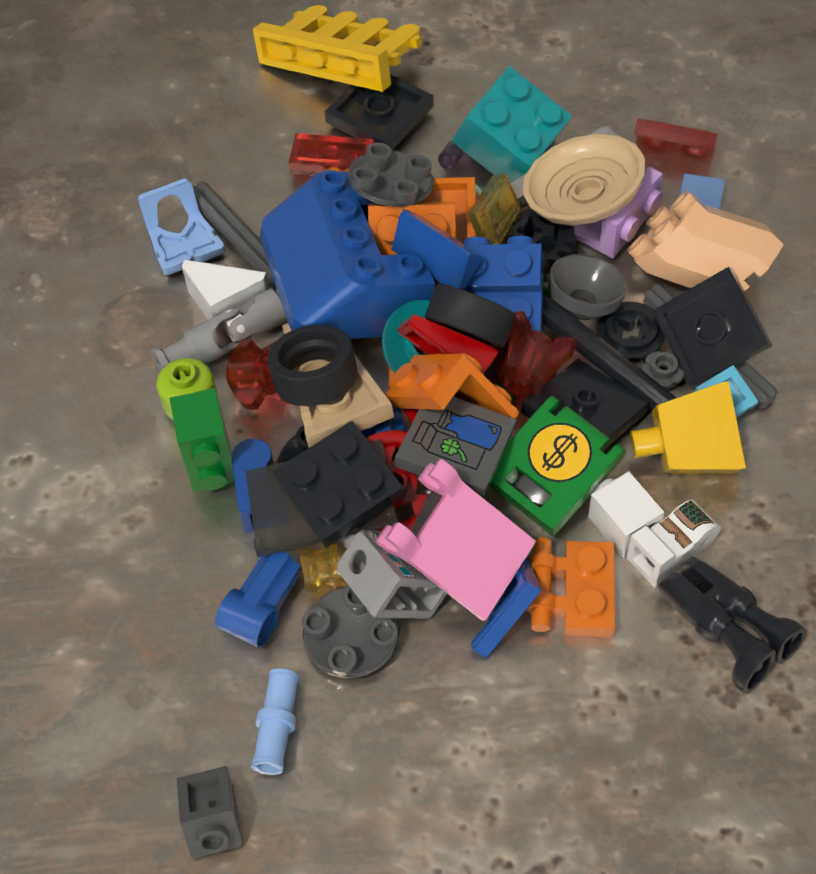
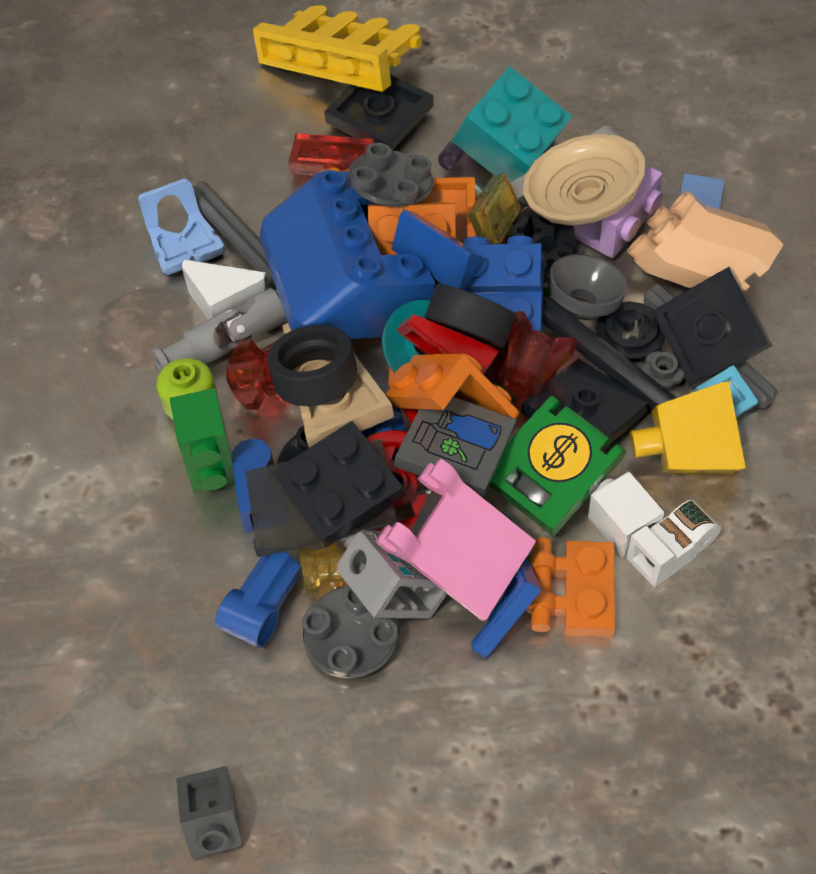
light blue pin [251,668,300,775] -> none
clear red plate [634,118,719,156] -> none
black piece [658,556,807,694] -> none

